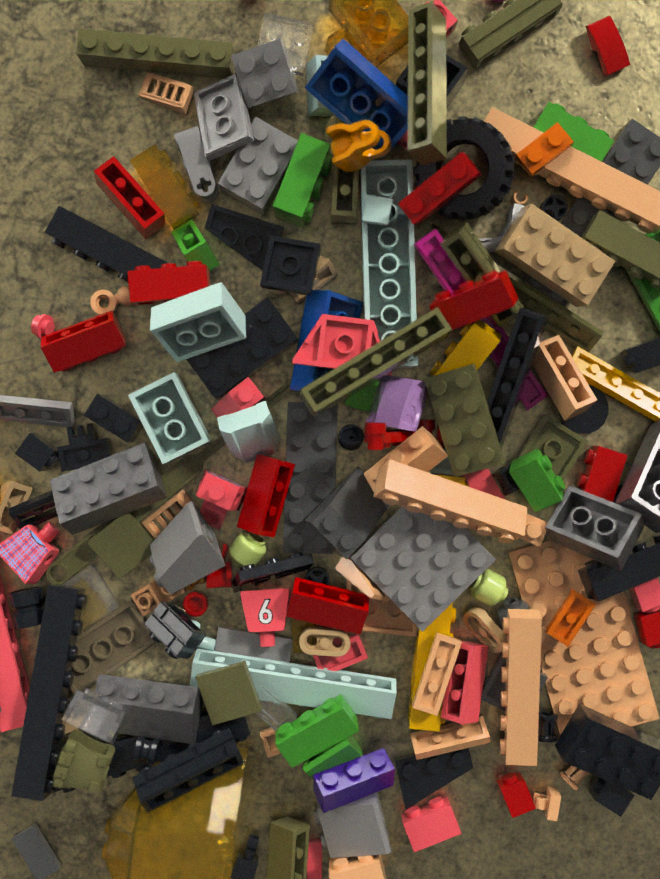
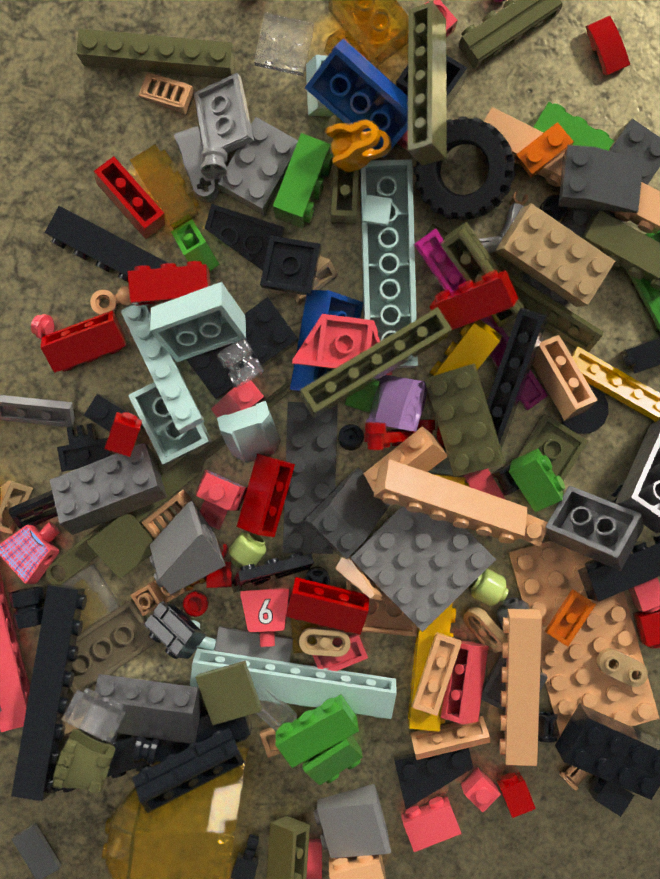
black brick [15,433,59,472] -> none
light grey brick [231,39,299,108] -> none
dark purple brick [313,748,395,813] -> none
red brick [398,151,482,225] -> none
light nougat tile [533,786,561,821] -> none
red brick [576,446,628,502] -> none
none -> red brick [105,412,142,457]
none -> light aqua plate [120,304,204,434]
none -> light grey wheel [201,146,227,179]
none -> clear wheel [217,339,265,388]
none -> coral brick [461,767,501,812]
none -> dark grey slope [558,145,644,213]
none -> tan plate [597,648,648,687]

